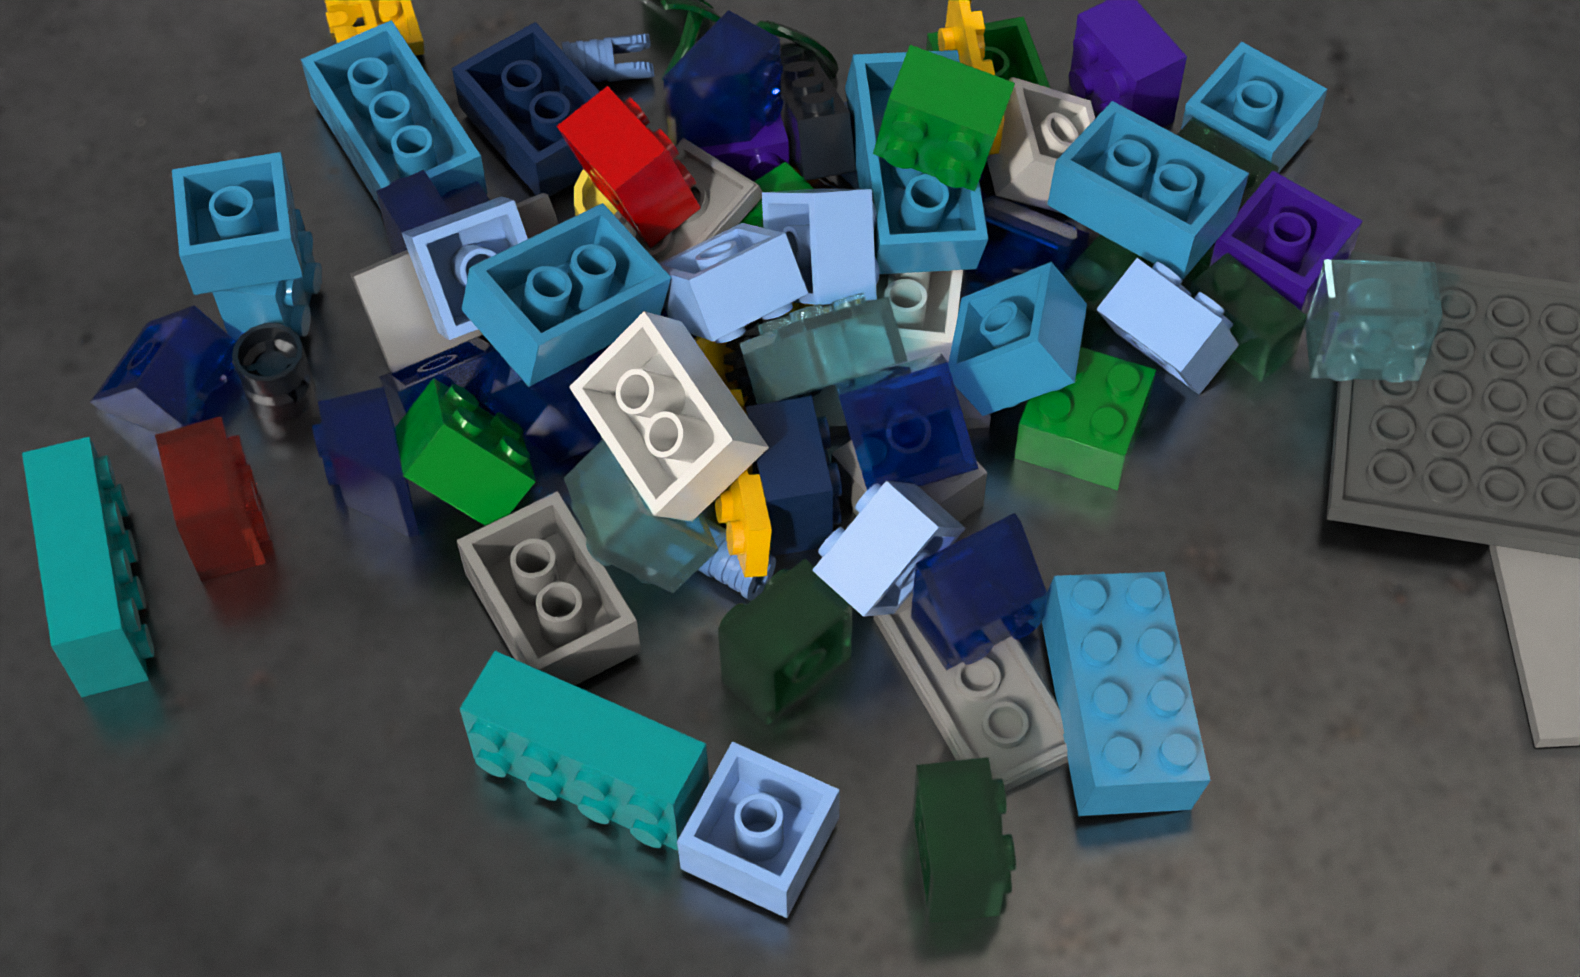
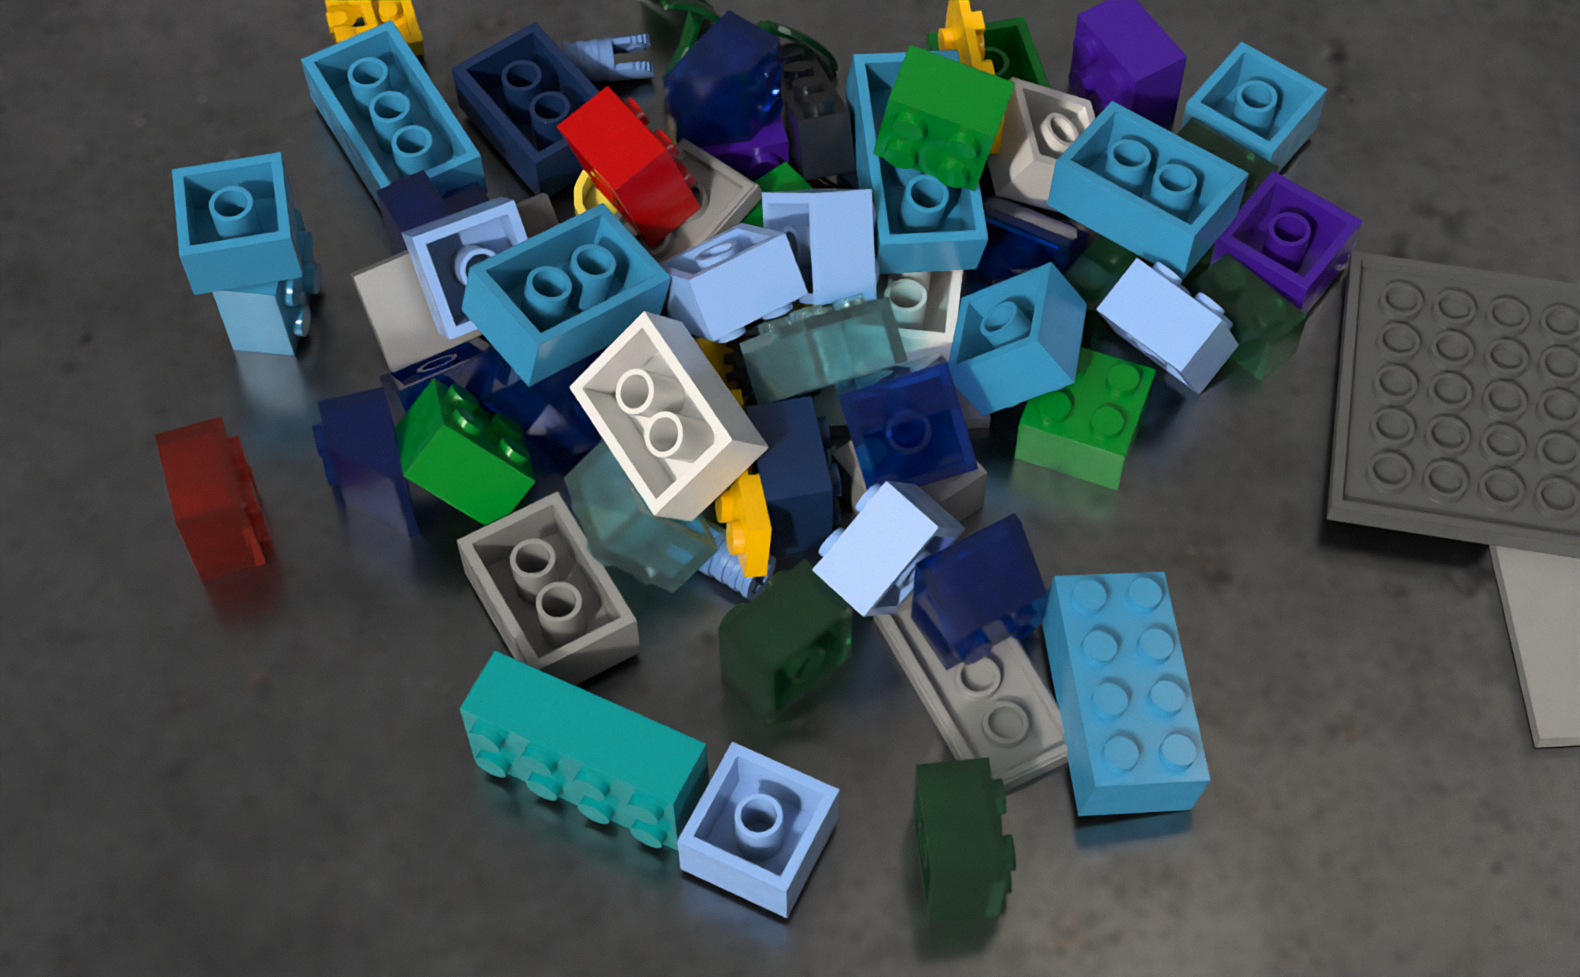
teal brick [22,436,154,698] -> none
clear blue slope [90,305,237,435] -> none
black wheel [232,323,316,422] -> none
clear light blue brick [1305,259,1443,382] -> none

